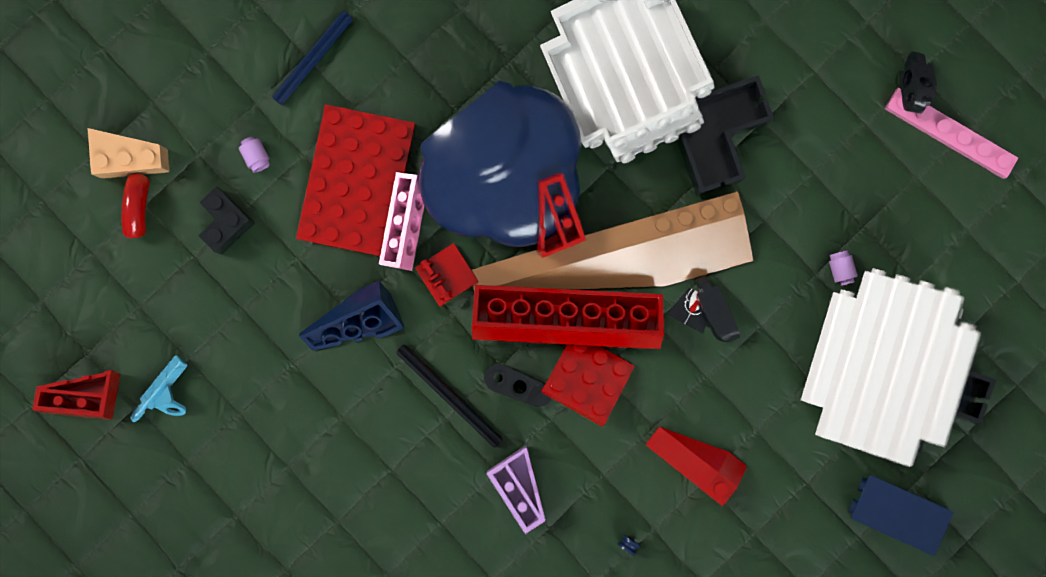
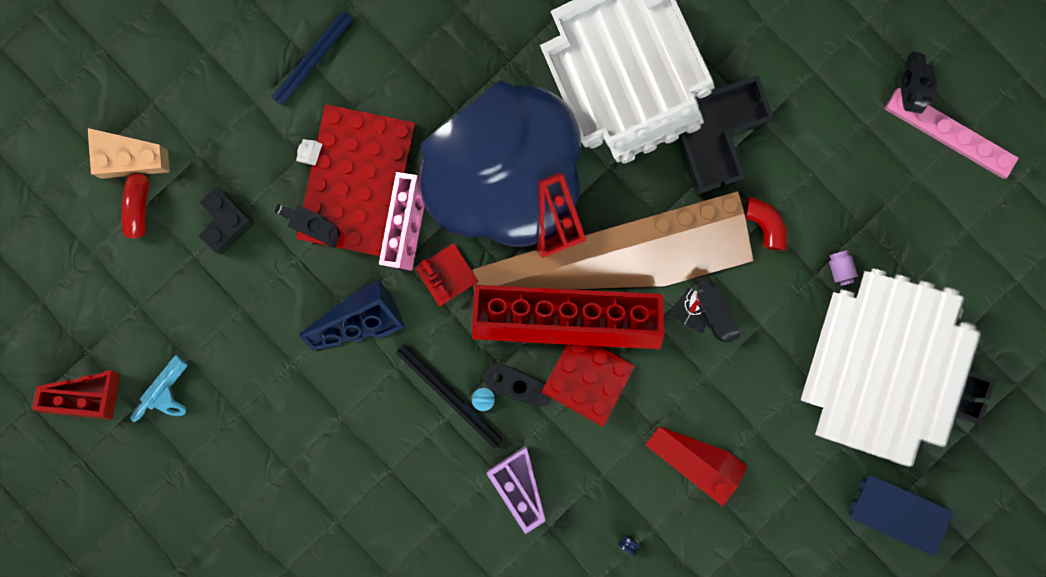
lavender brick [239,136,270,173] -> none
none -> black piece [274,204,341,248]
none -> white plate [296,139,322,166]
none -> medium azure tile [472,388,495,411]
none -> red cylinder [744,197,787,251]

